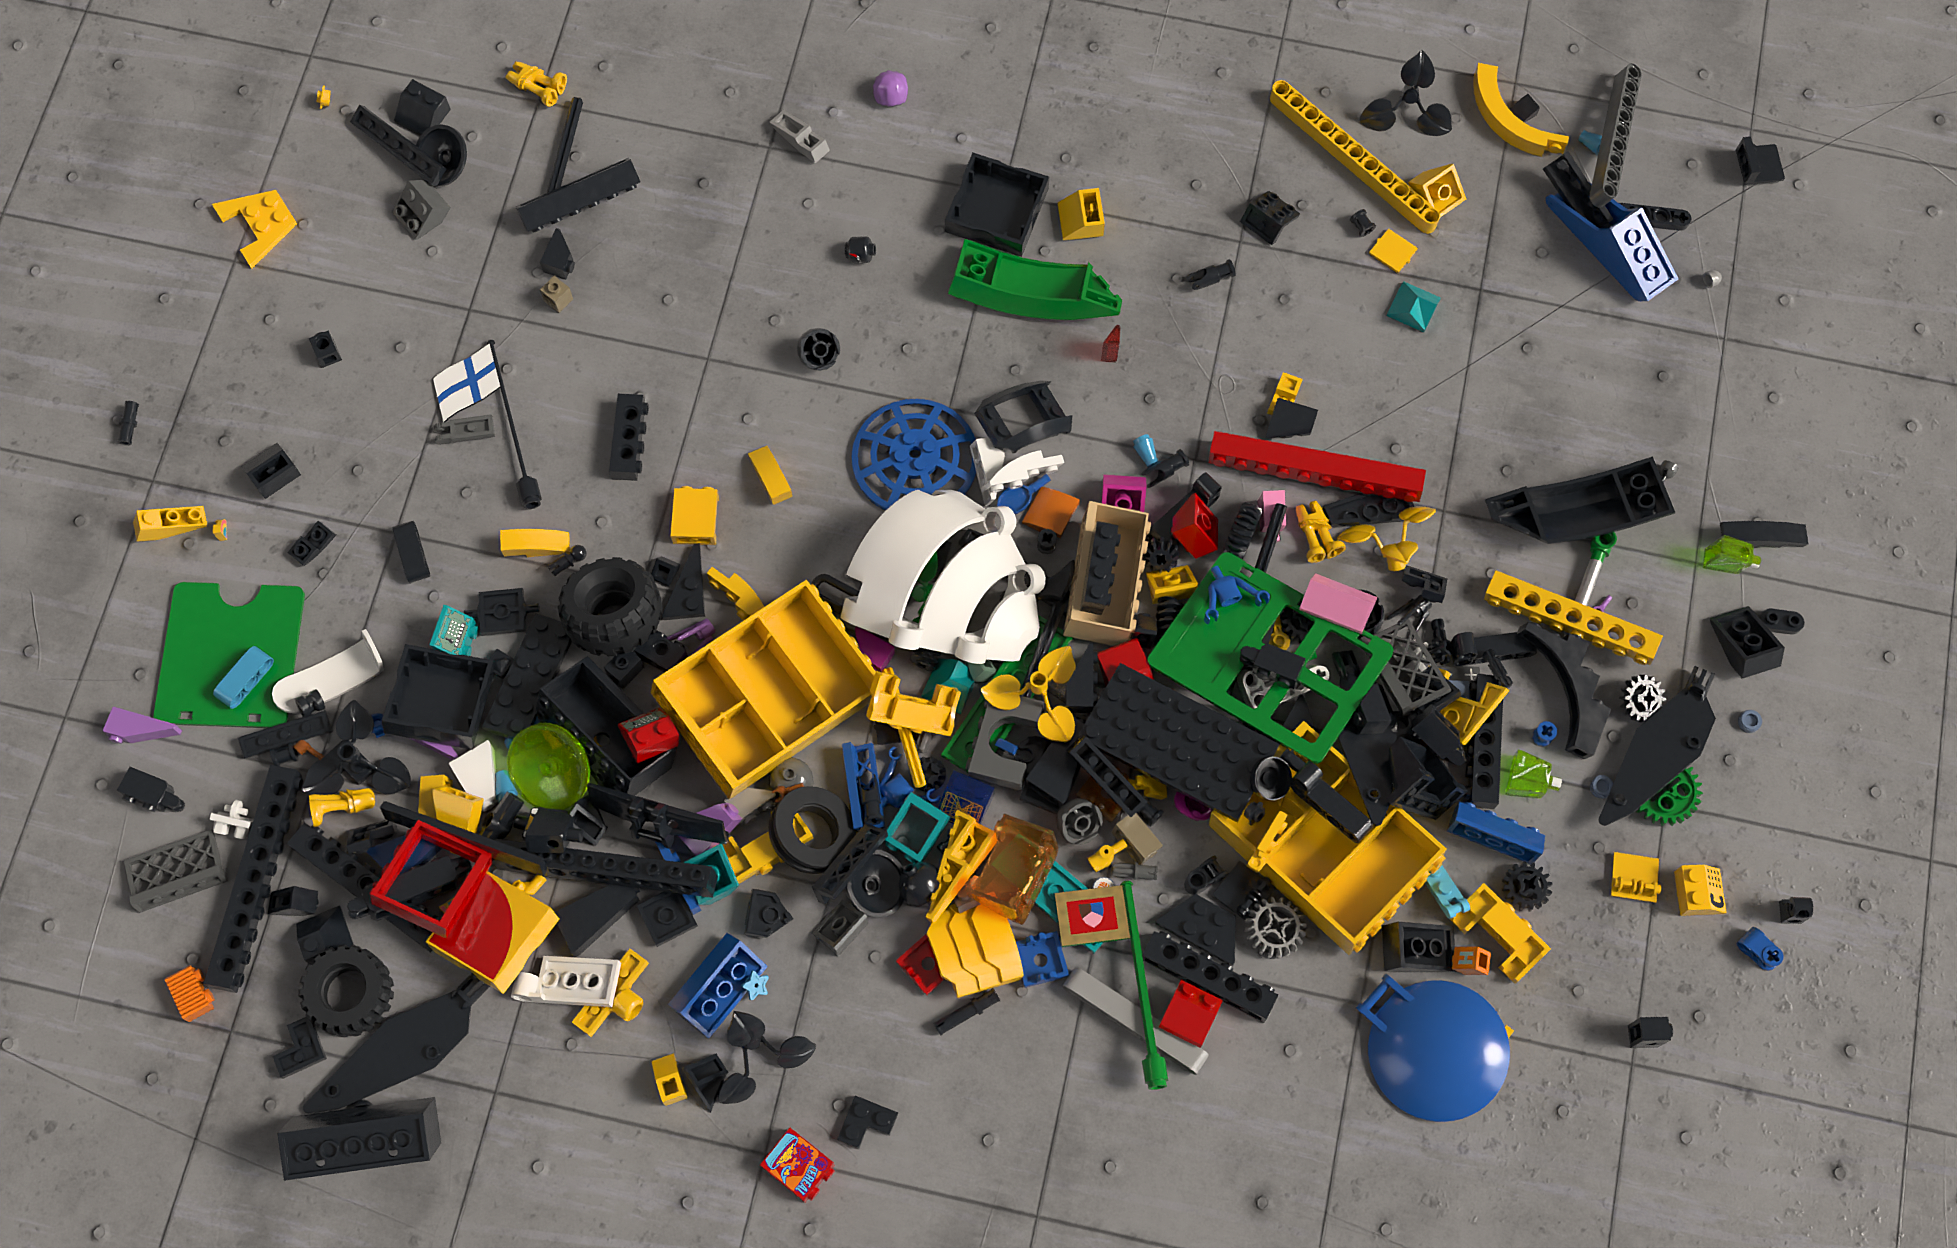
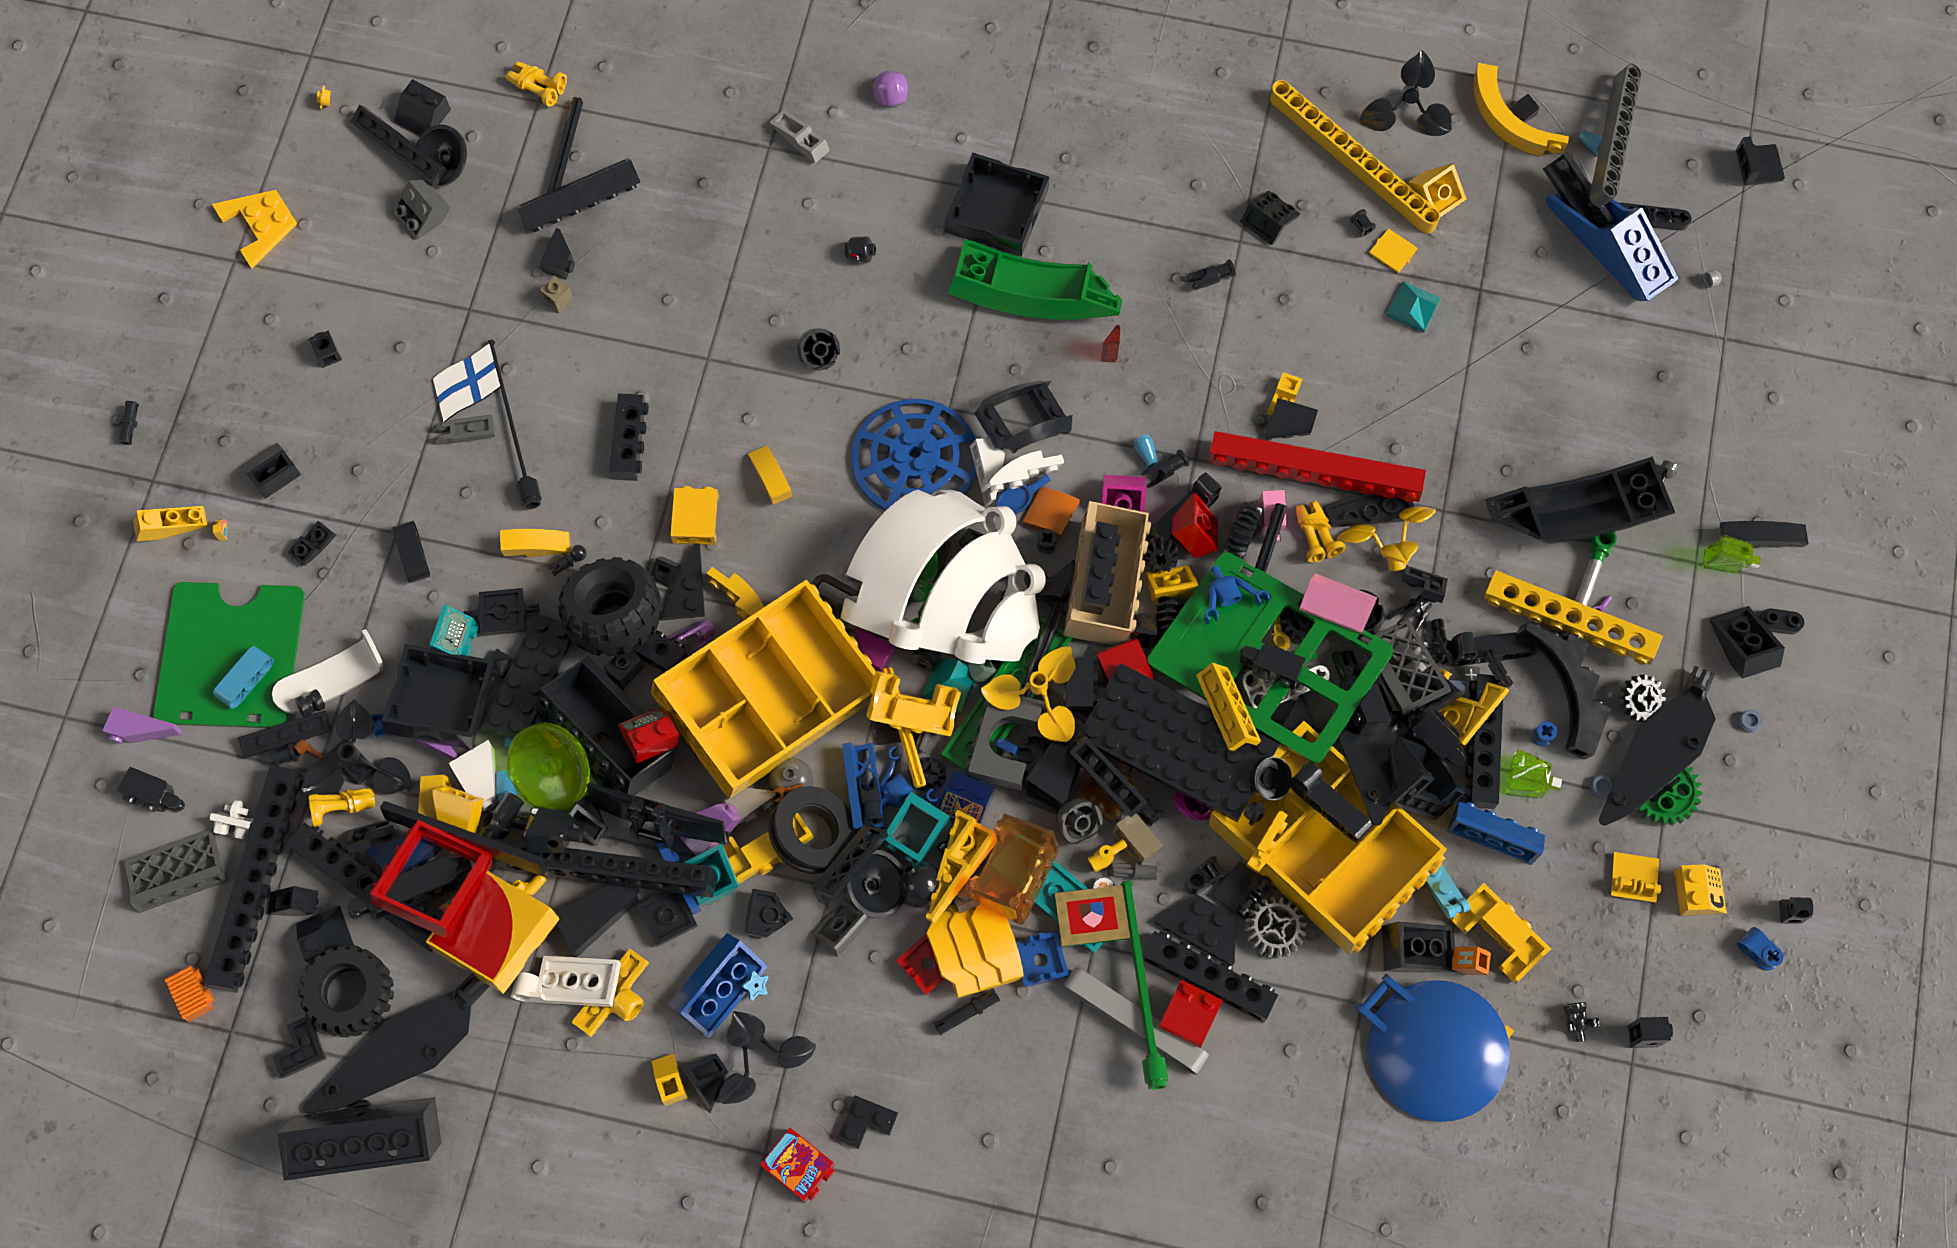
yellow slope [1057,188,1105,240] -> none
yellow plate [1128,774,1167,800] -> none
black pin [1280,749,1306,773] -> none
black gear [1502,861,1553,912] -> none
none -> yellow fence [1196,663,1261,751]
none -> black piece [1563,1002,1600,1042]

